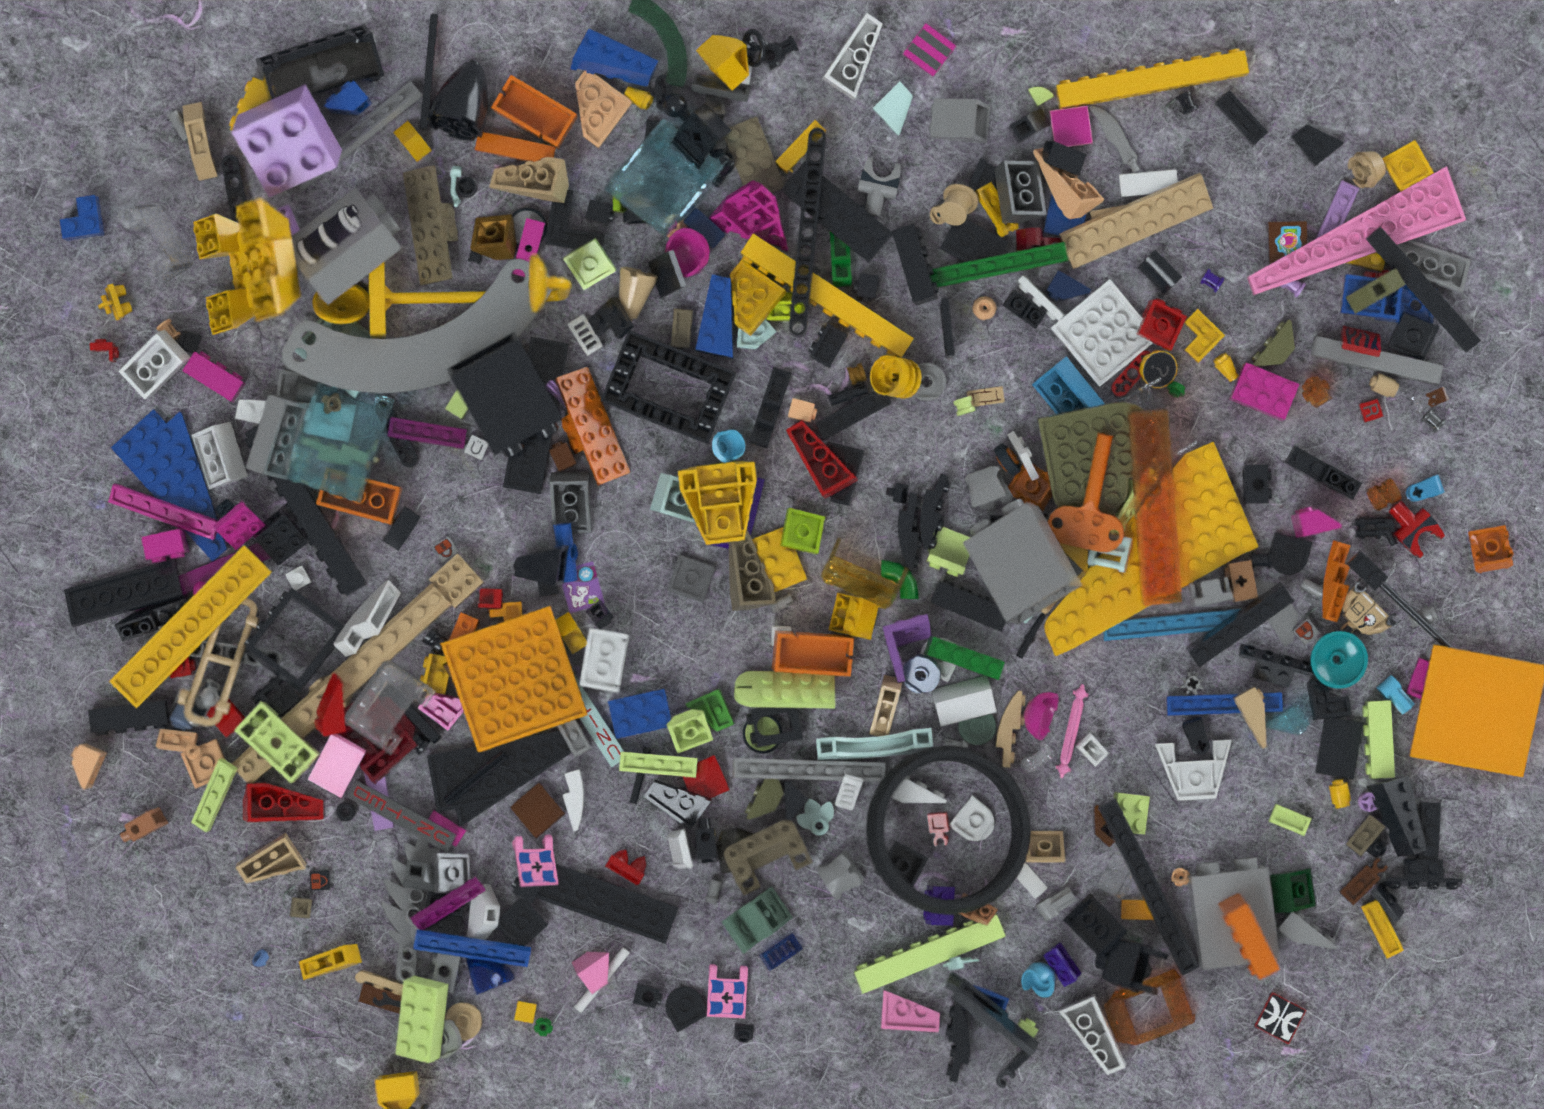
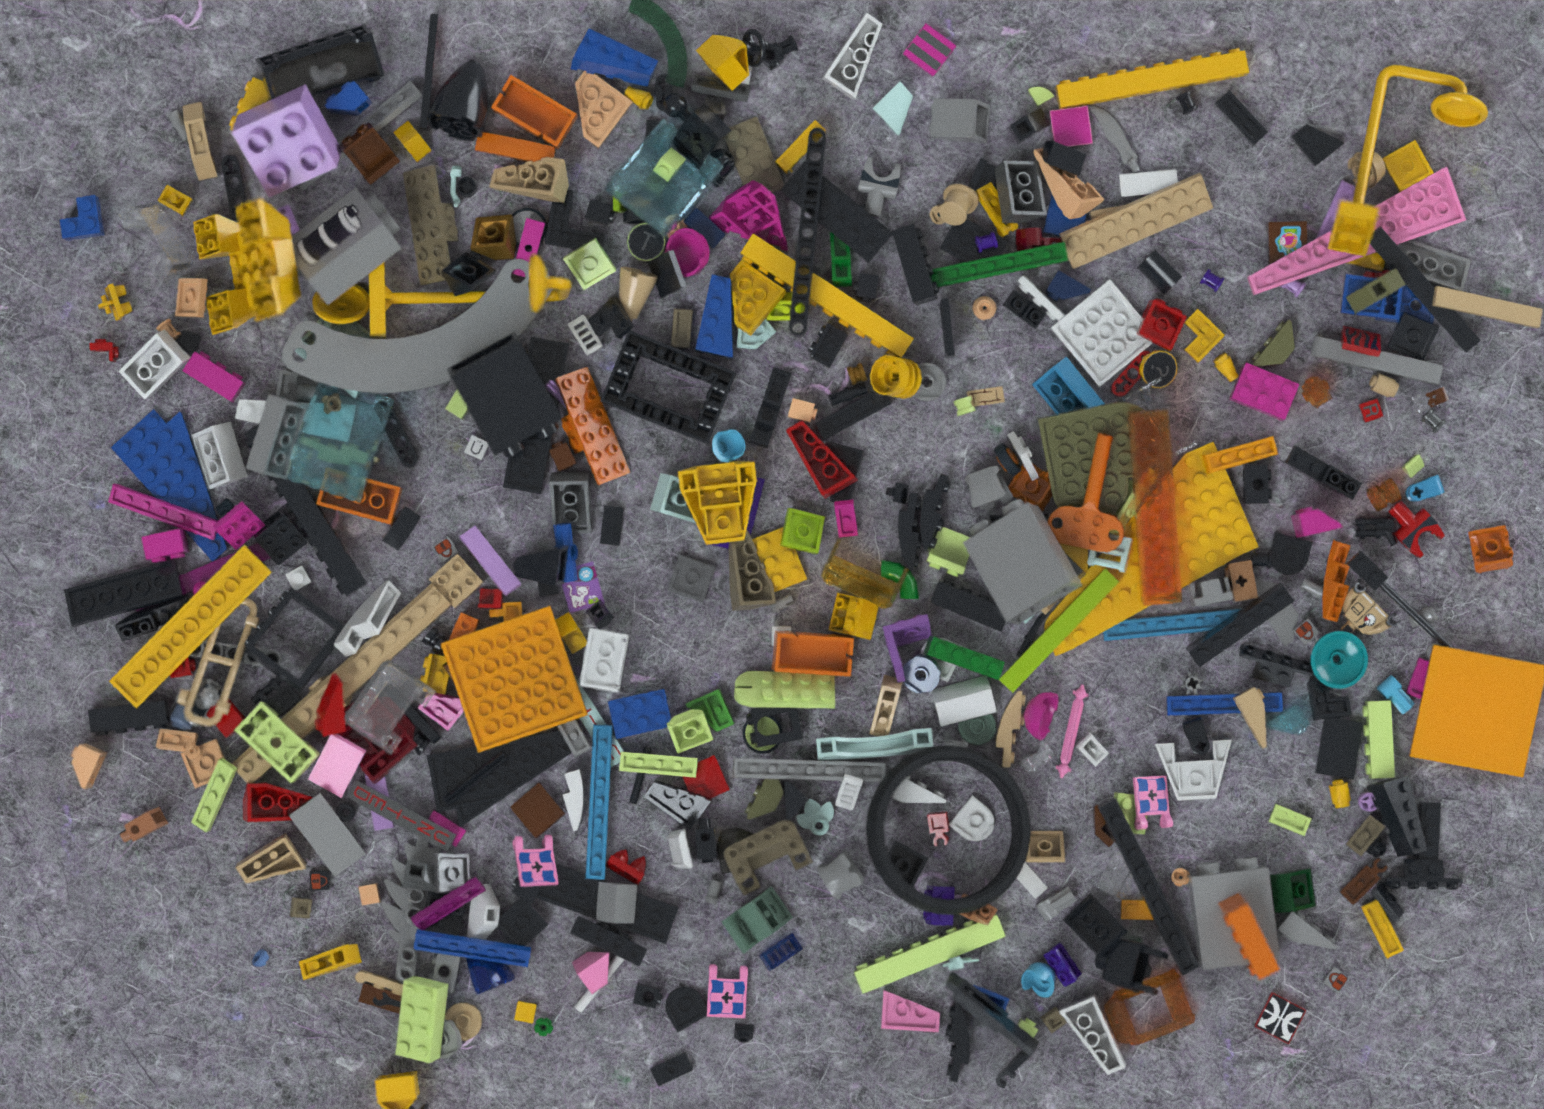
magenta plate [387,417,467,449] -> none
green plate [1167,381,1186,398] -> none
none -> yellow slope [157,185,193,216]
none -> light nougat plate [175,278,208,318]
none -> light grey tile [289,793,366,877]
none -> reddish brown panel [339,122,400,185]
none -> light nougat slope [358,883,381,905]
none -> black slope [441,252,496,296]
none -> lavender tile [460,526,521,596]
none -> black bracket [570,916,647,966]
none -> dark azure tile [586,725,613,880]
none -> light grey slope [596,882,637,923]
none -> black slope [600,505,624,546]
none -> black tile [627,223,666,262]
none -> black plate [650,1052,693,1086]
none -> yellowish green brick [653,147,686,182]
none -> dark pink plate [834,500,858,538]
none -> dark purple bush [975,231,998,253]
none -> lime tile [999,569,1119,693]
none -> dark tan tile [1040,1006,1067,1034]
none -> bright pink flag [1133,776,1173,830]
none -> light orange tile [1202,436,1278,474]
none -> tile [1322,966,1350,994]
none -> yellow piece [1327,65,1488,257]
none -> yellowish green slope [1402,455,1424,478]
none -> tan tile [1432,286,1543,328]

